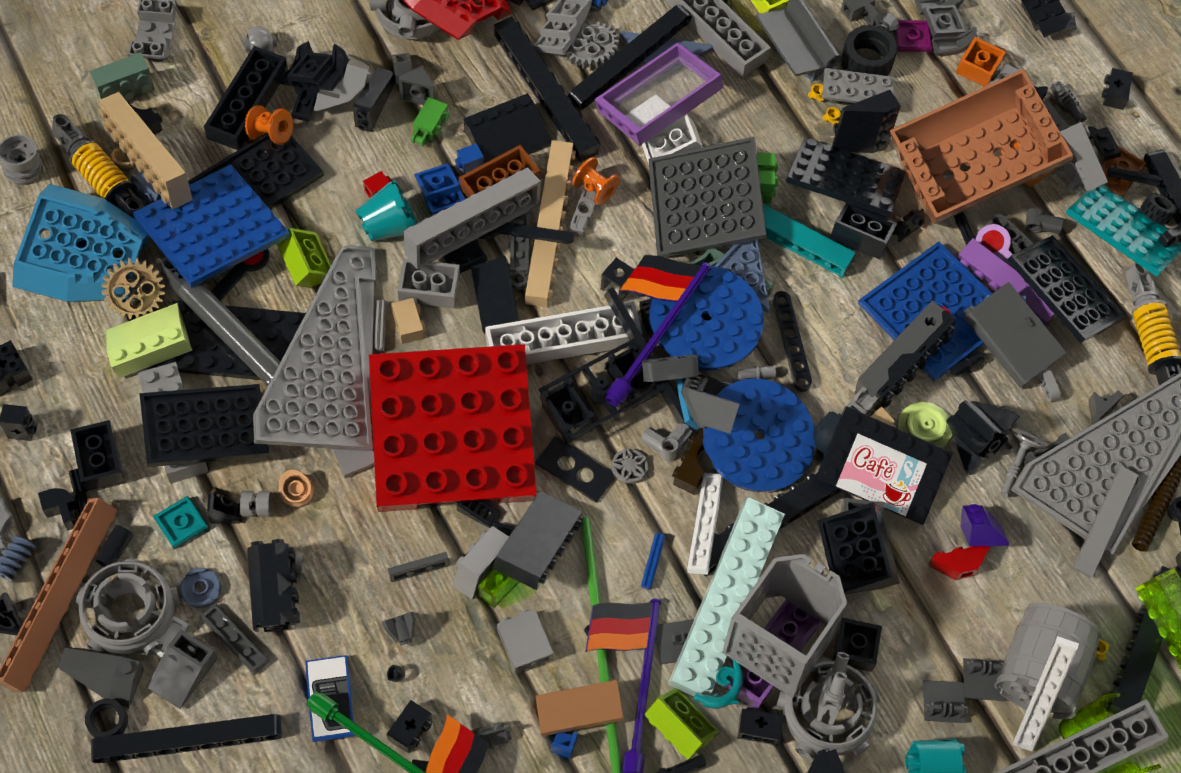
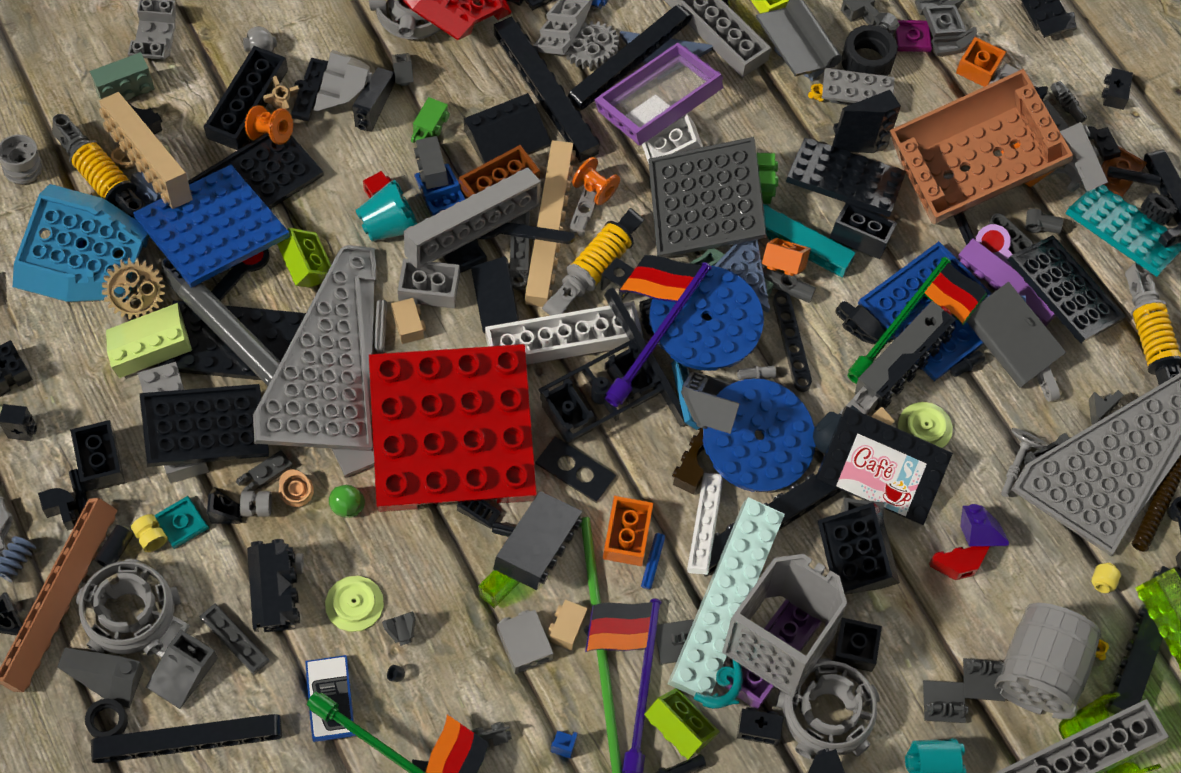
sand blue tile [180,568,221,608] -> none
black piece [280,41,349,91] -> none
black brick [386,700,433,753] -> none
dark grey tile [388,552,449,582] -> none
dark grey slope [399,67,435,105] -> none
light grey wedge [452,526,509,599] -> none
blue brick [455,143,484,174] -> none
medium nougat tile [535,680,624,736] -> none
light grey wheel [611,448,648,483] -> none
light grey piece [640,423,693,461] -> none
dark grey beam [642,355,699,382] -> none
light grey connector [816,652,849,725] -> none
yellow plate [822,107,841,125] -> none
black hinge [893,209,925,242] -> none
black brick [946,400,1020,475] -> none
white tile [1013,636,1079,752] -> none
light grey tile [1072,465,1138,578] -> none
none -> light yellow wheel [131,514,168,552]
none -> dark grey hinge [236,450,293,491]
none -> tan brick [263,76,299,111]
none -> yellowish green piece [325,576,384,632]
none -> bright green helmet [329,485,365,518]
none -> dark grey brick [414,136,449,189]
none -> piece [542,208,645,316]
none -> tan brick [547,600,588,651]
none -> orange brick [603,496,653,566]
none -> orange brick [762,238,811,276]
none -> dark grey piece [763,266,816,303]
none -> black hinge [835,301,884,344]
none -> flag [847,257,987,384]
none -> light yellow head [1091,563,1121,593]

